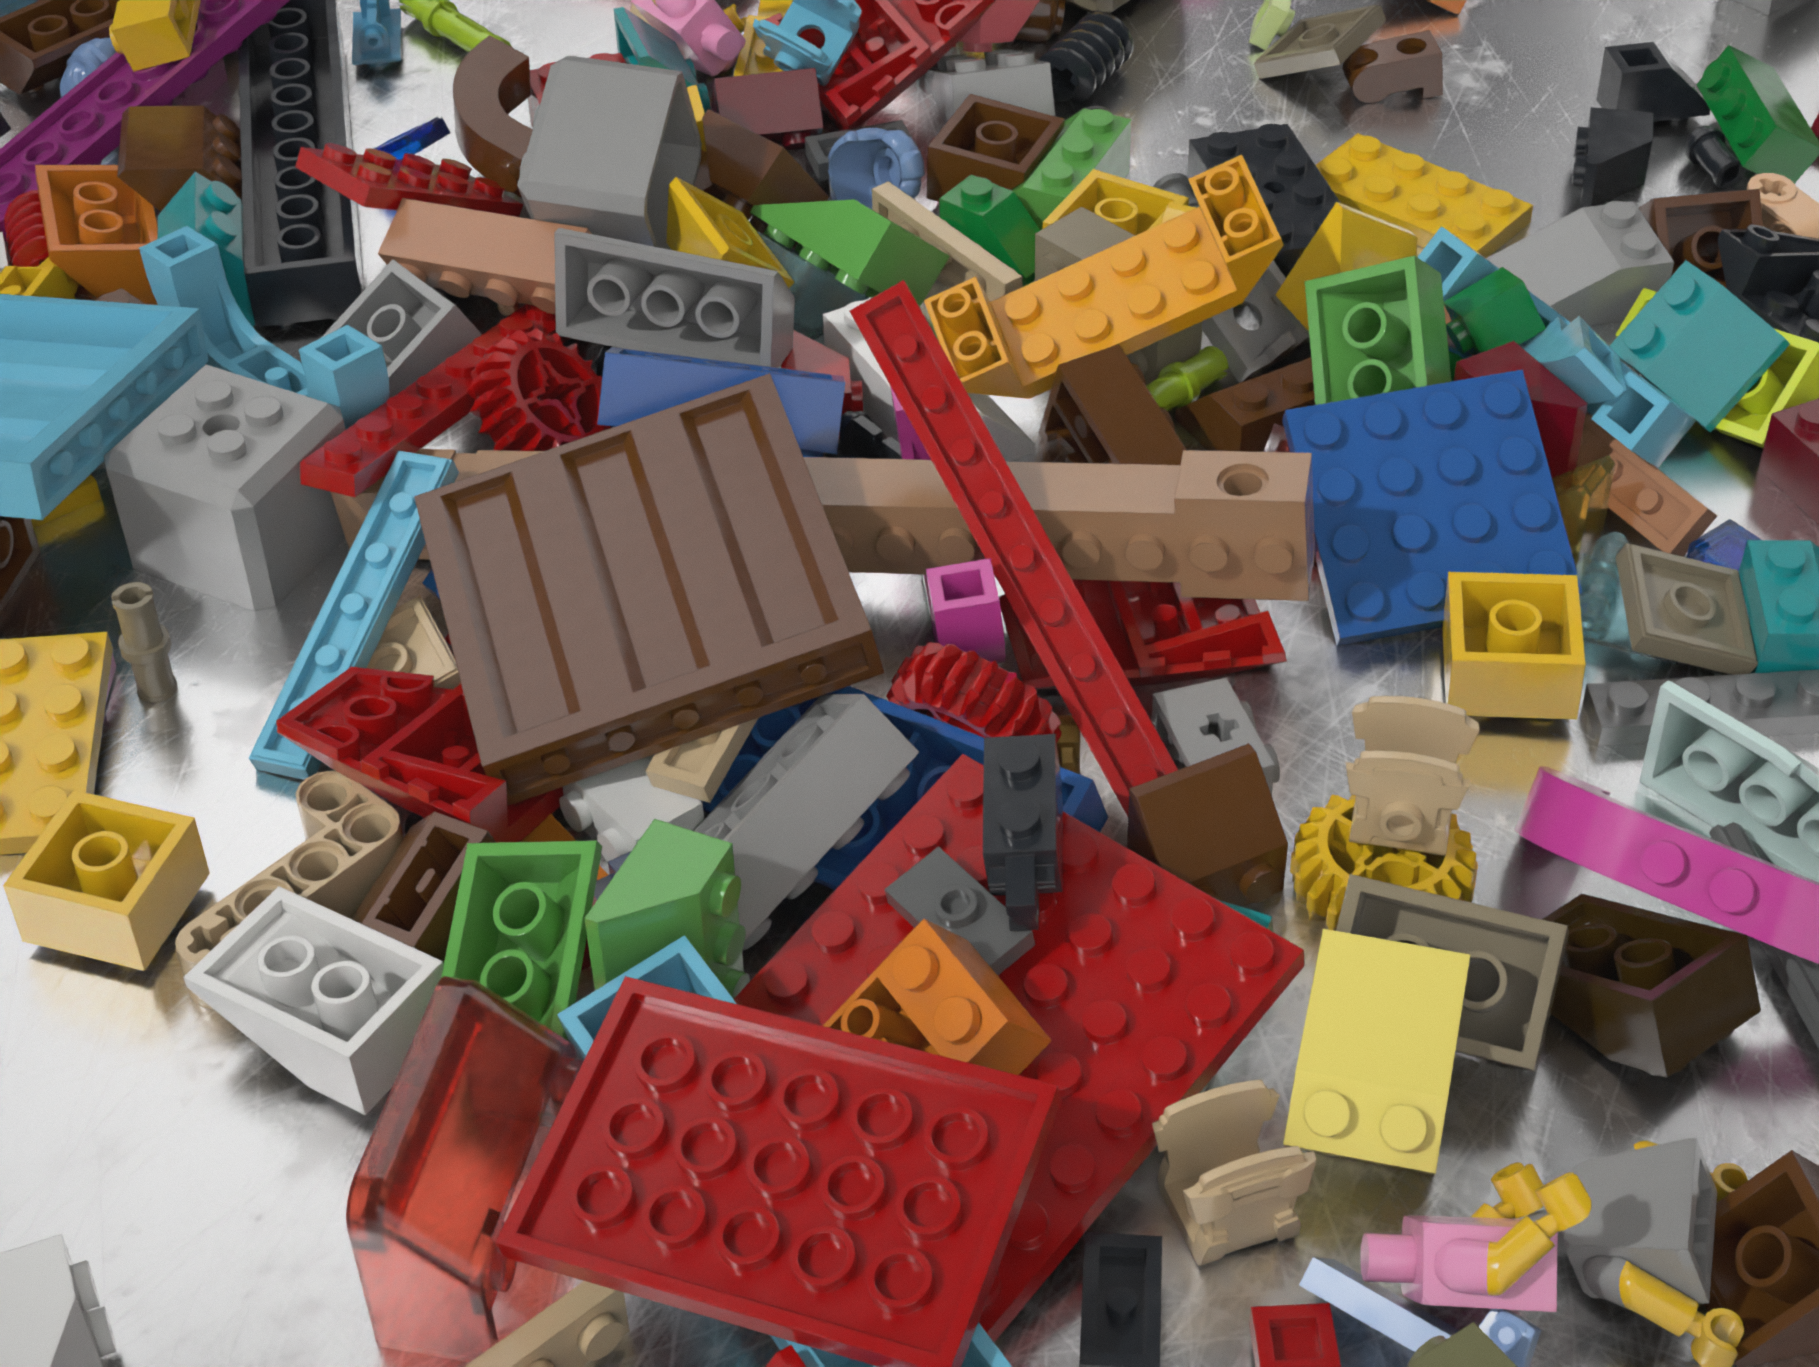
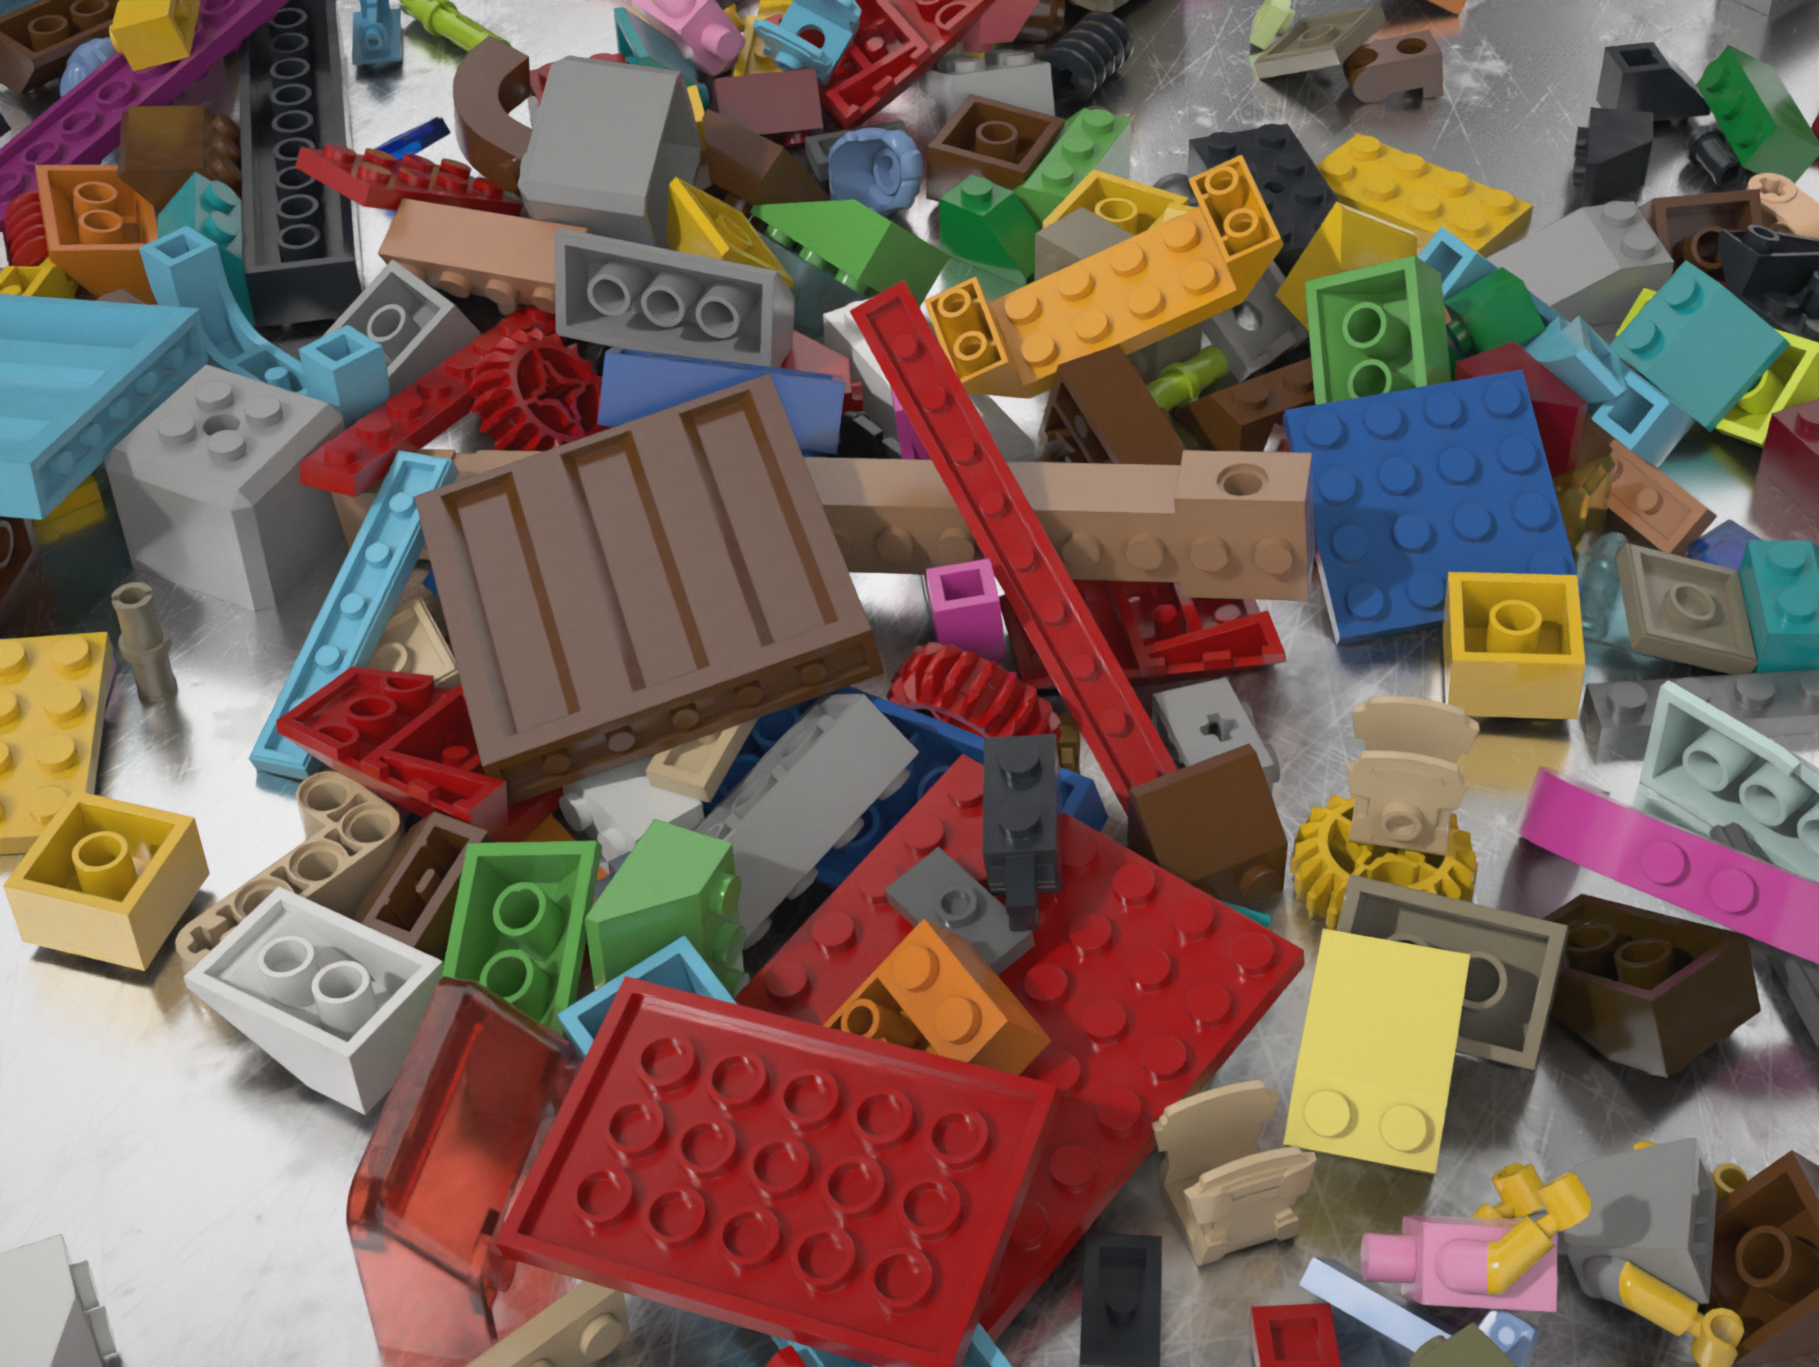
tan plate [872,181,1023,302] -> none

